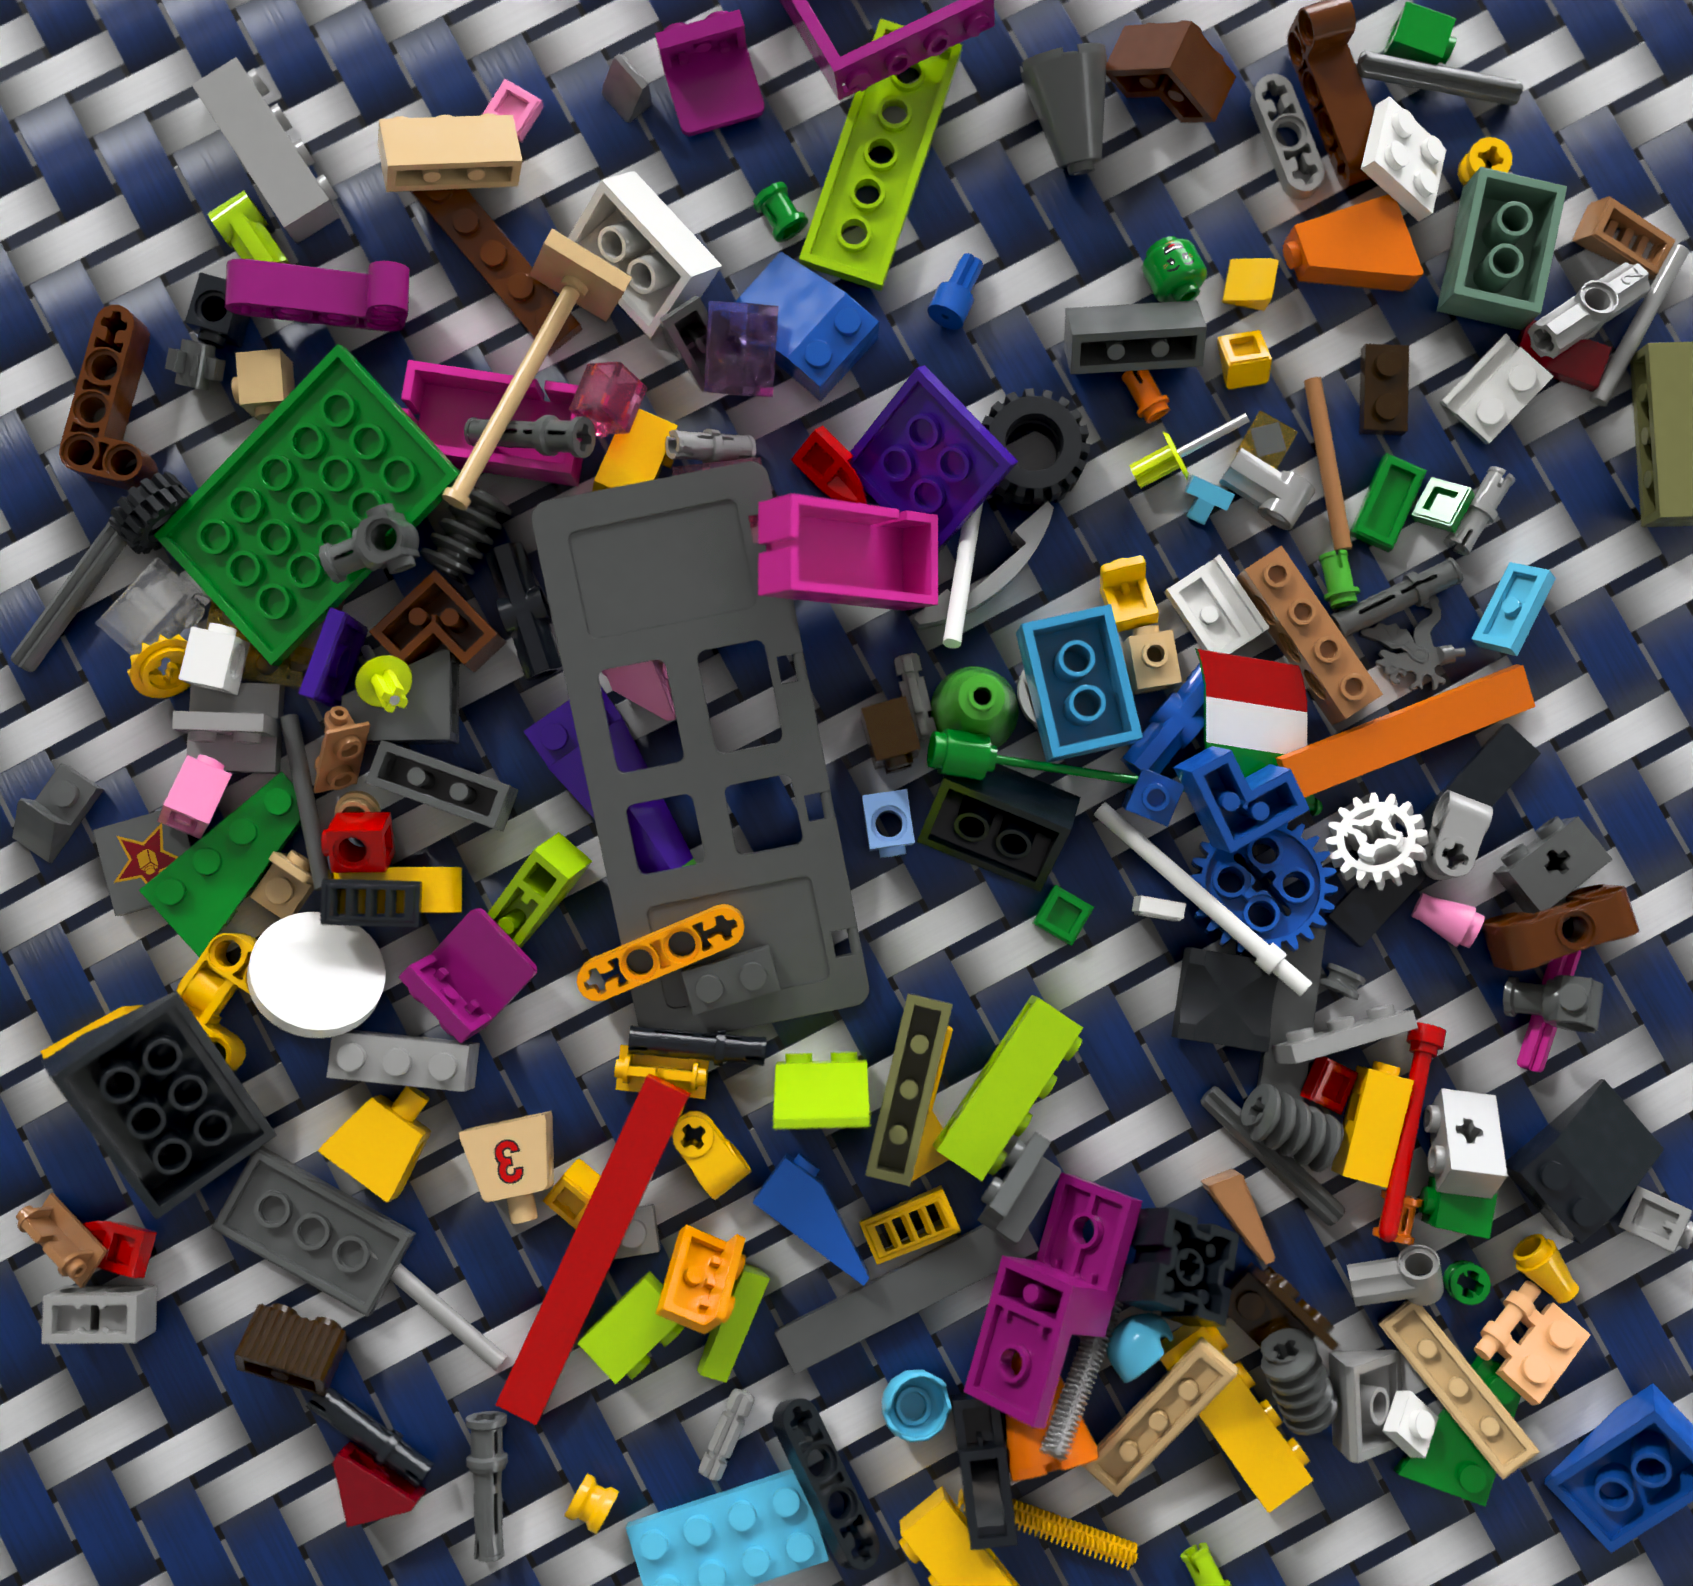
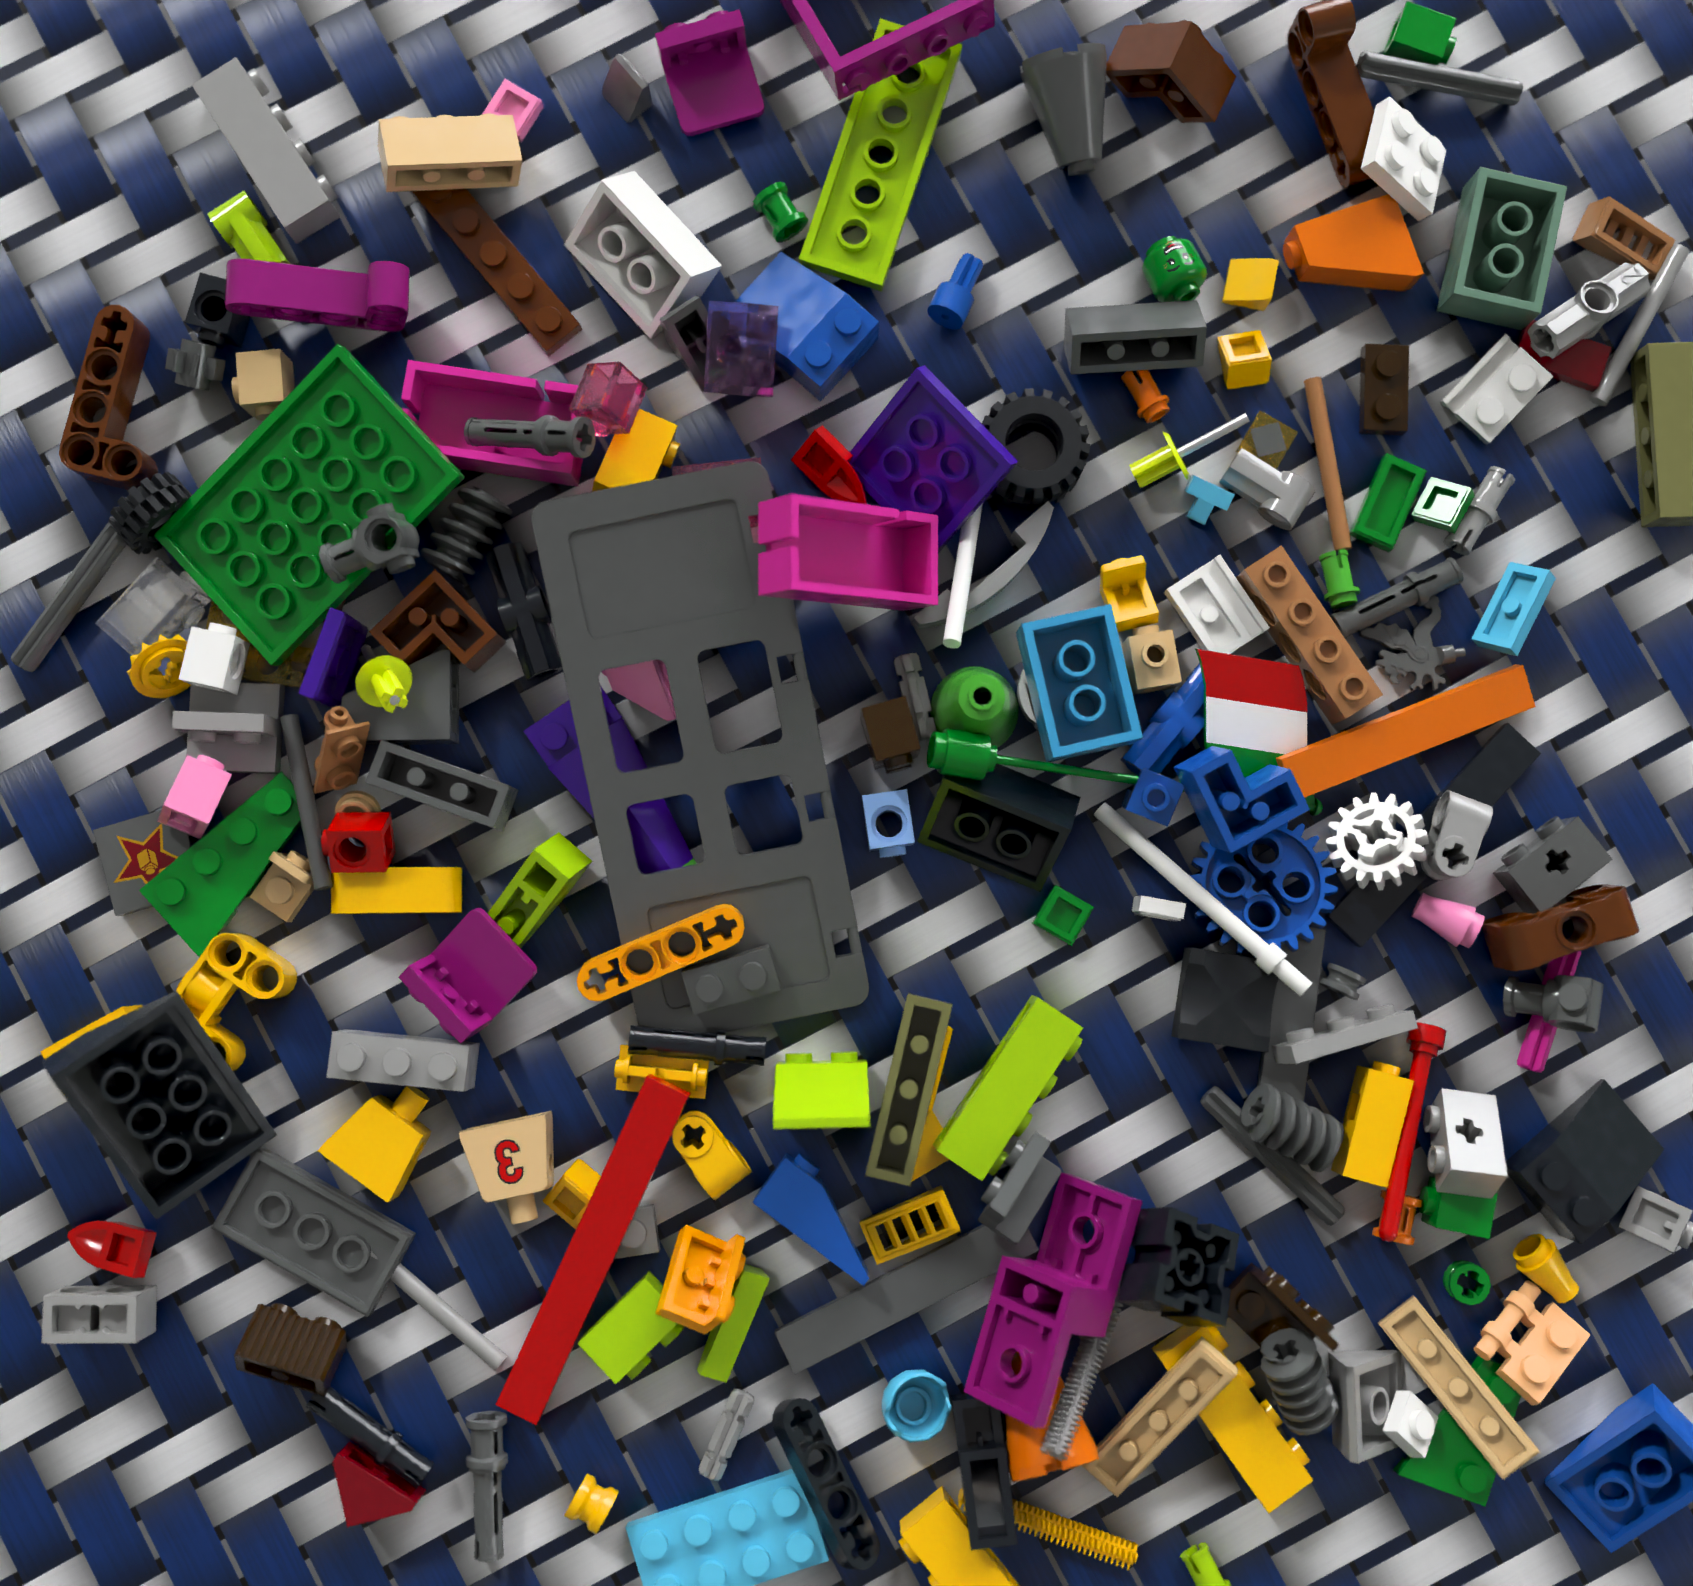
dark grey slope [12,763,104,863] -> none
medium nougat hinge [16,1193,107,1288] -> none
white piece [247,912,386,1038] -> none
black slope [320,879,422,927] -> none
tan tile [442,229,632,510] -> none
light grey pin [665,429,756,465] -> none
medium azure hair [1106,1312,1174,1383] -> none
medium nougat slope [1201,1168,1275,1265] -> none
light grey beam [1250,74,1325,200] -> none
red tile [1300,1056,1359,1115] -> none
light grey piece [1347,1245,1444,1306] -> none
yellow wheel [1458,137,1513,186] -> none

